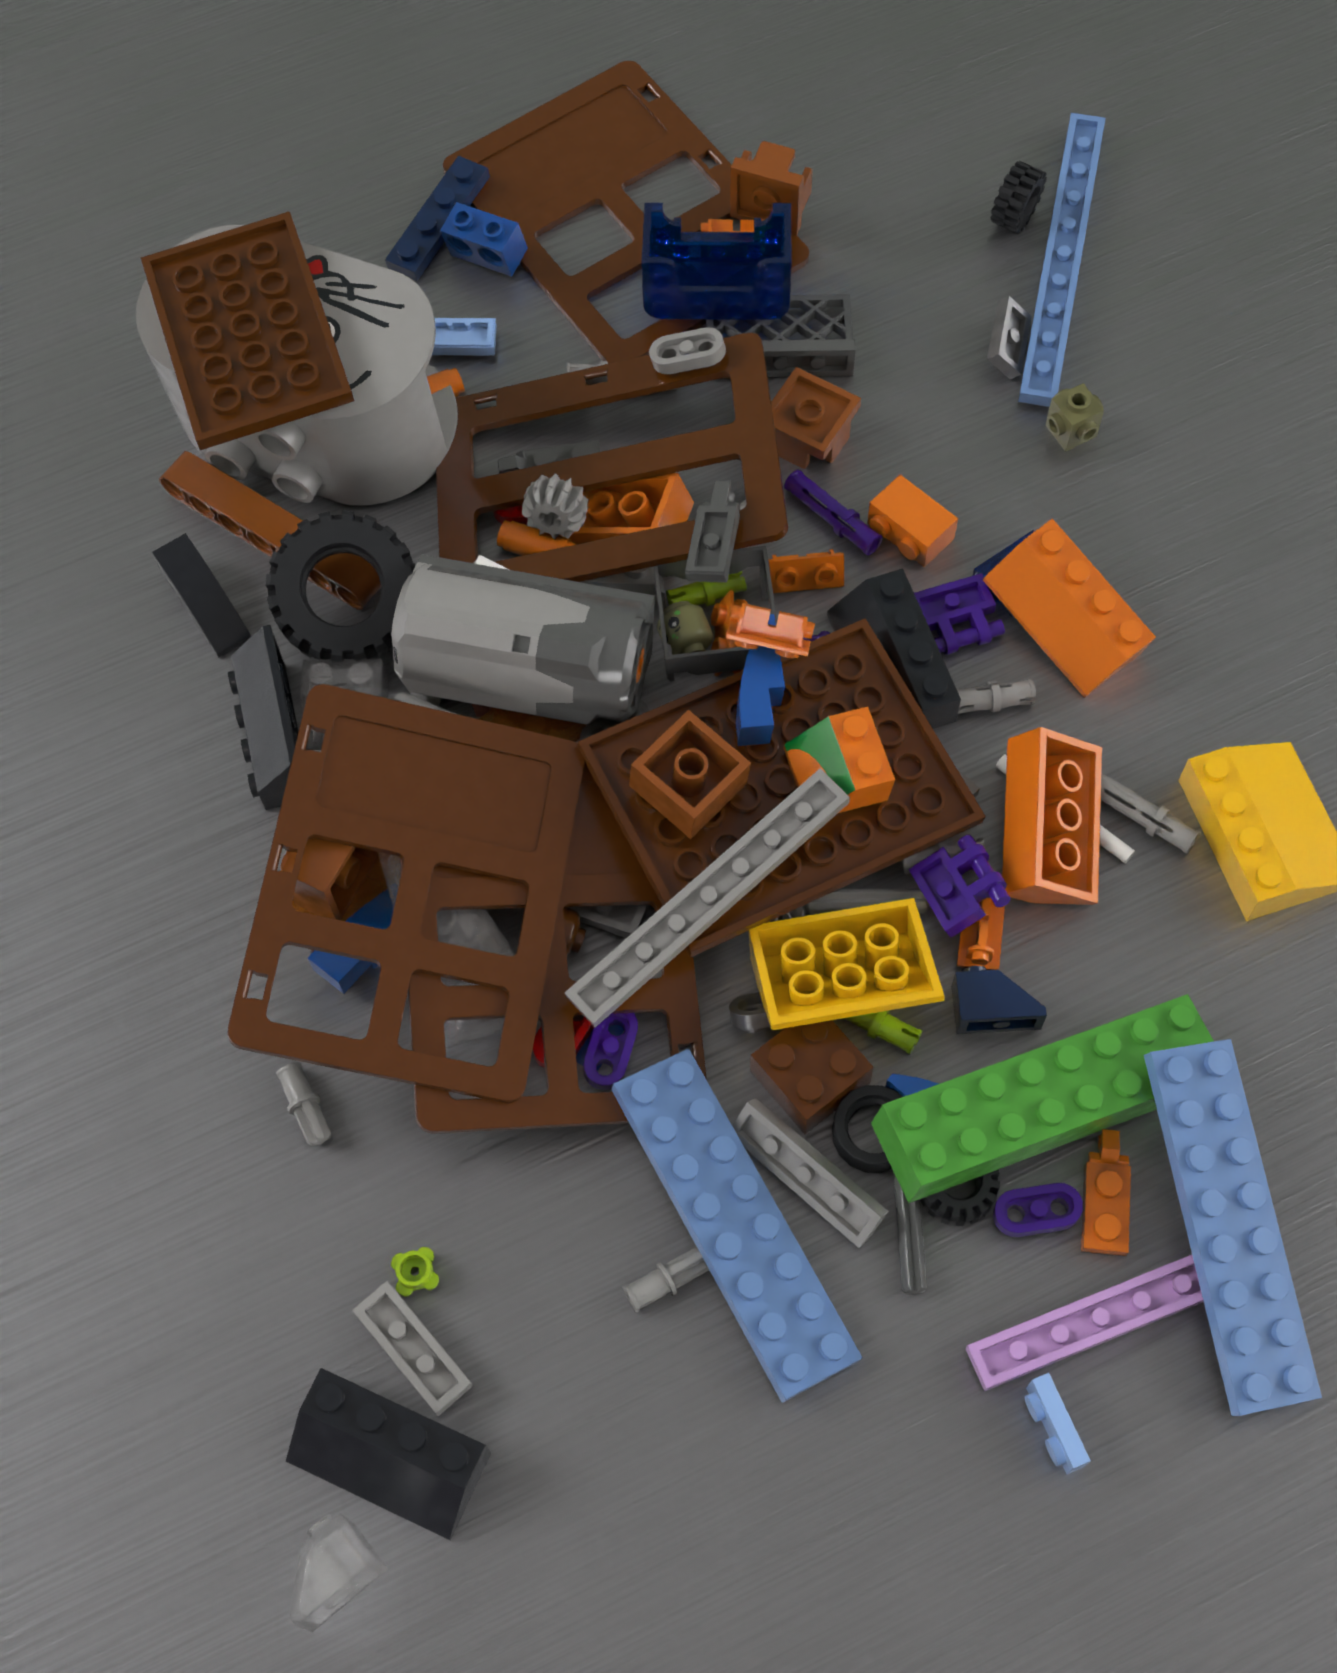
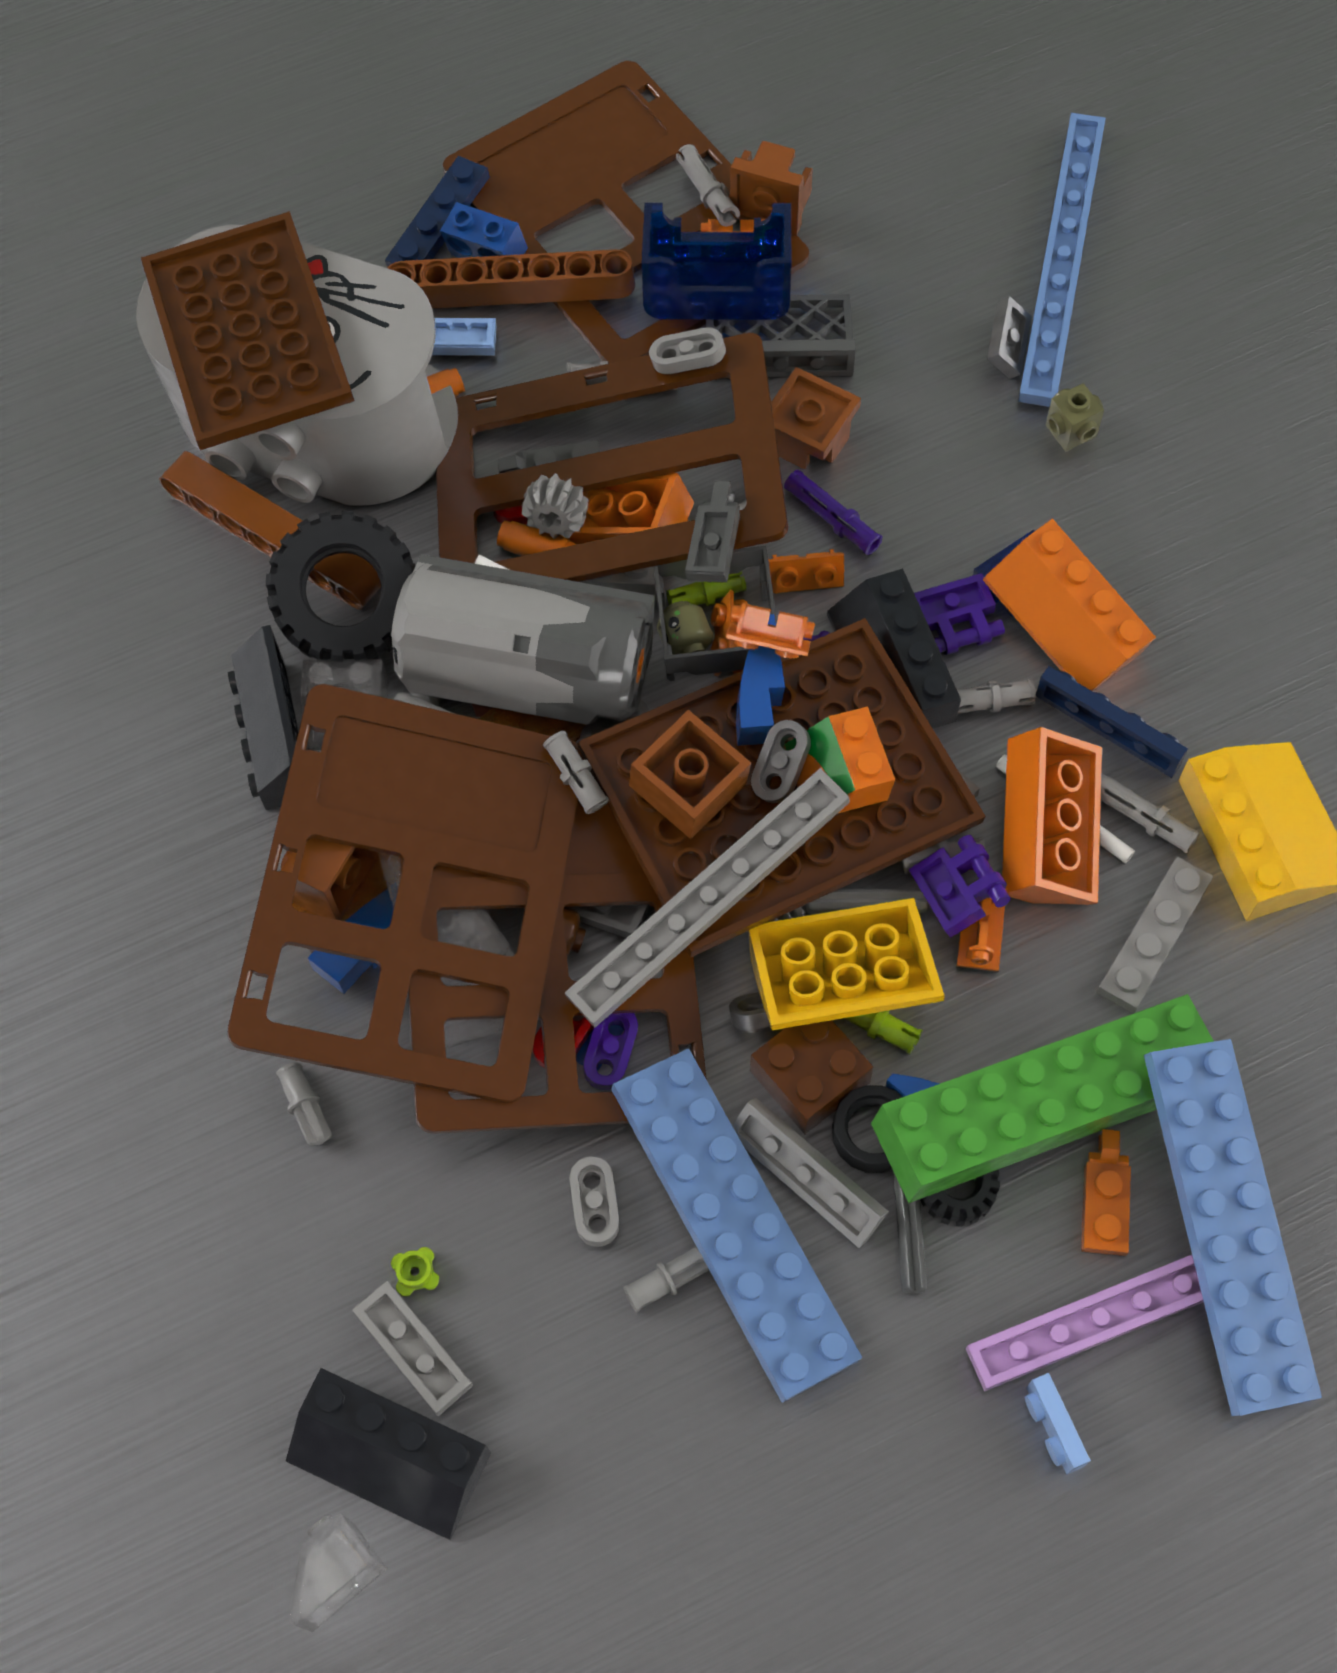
black slope [152,533,251,658] -> none
orange brick [867,474,958,568] -> none
dark blue slope [951,966,1047,1034] -> none
black tyre [990,160,1047,234] -> none
dark purple plate [993,1183,1083,1237] -> none
none -> dark orange beam [387,249,636,309]
none -> light grey pin [543,731,609,814]
none -> light grey plate [569,1156,620,1247]
none -> light grey pin [676,144,740,226]
none -> flat silver plate [751,720,811,803]
none -> dark blue plate [1036,666,1188,778]
none -> light grey plate [1096,856,1214,1014]

